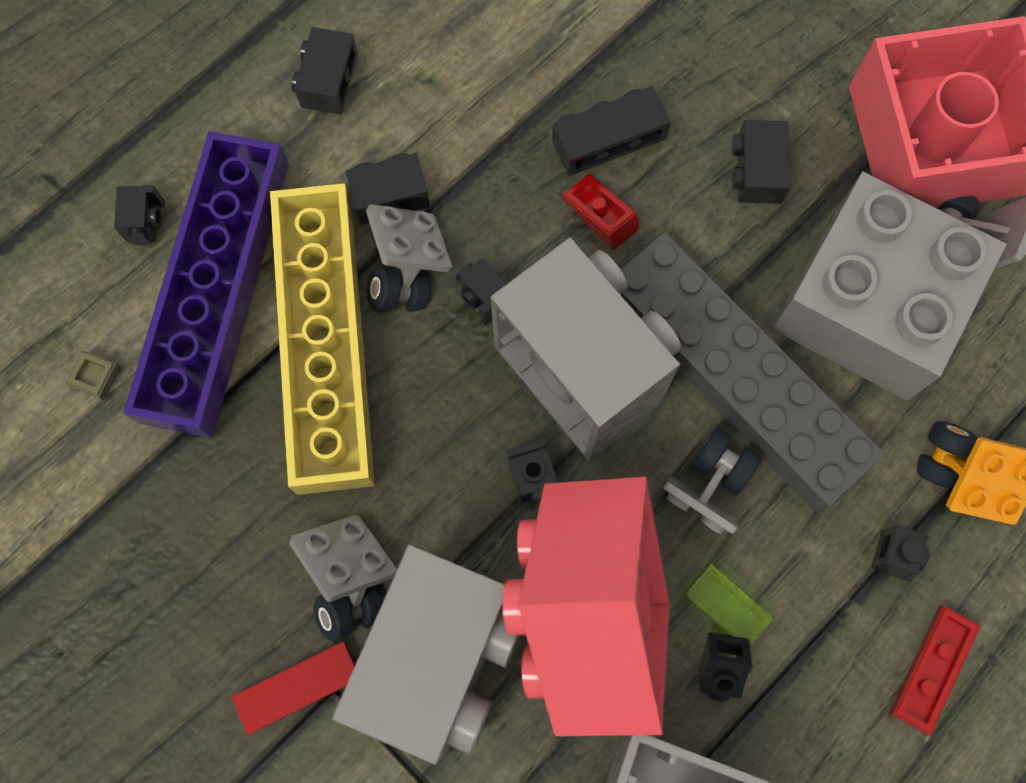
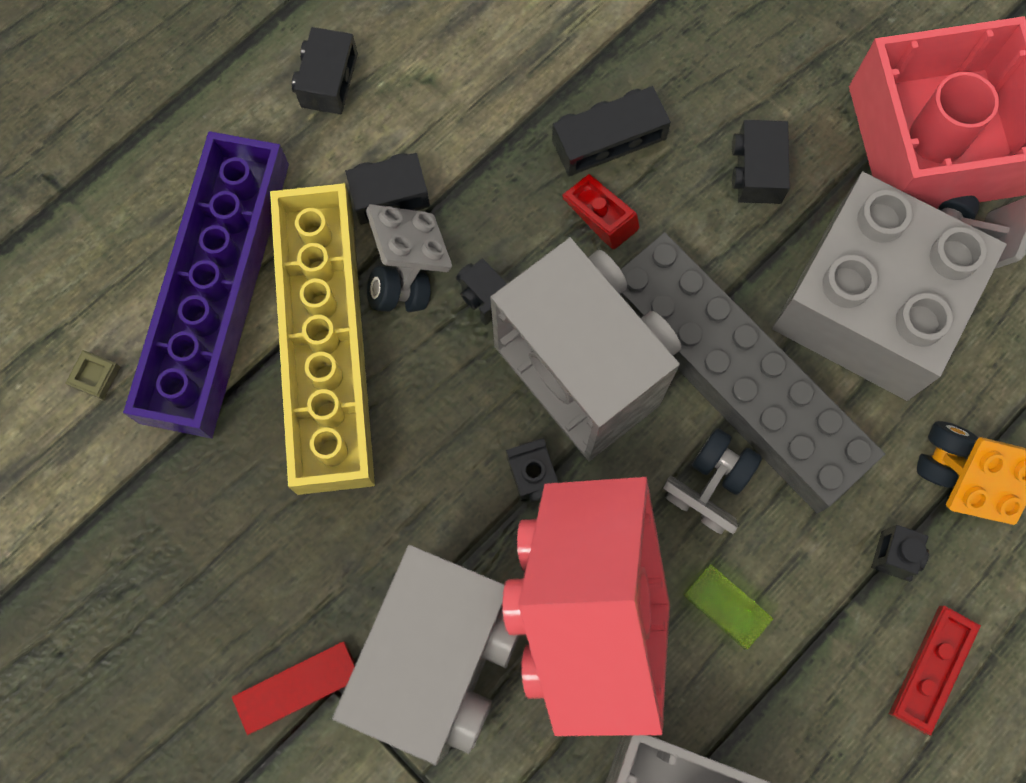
black brick [114,185,165,245] -> none
light grey plate [289,515,397,642] -> none
black brick [699,632,752,702] -> none

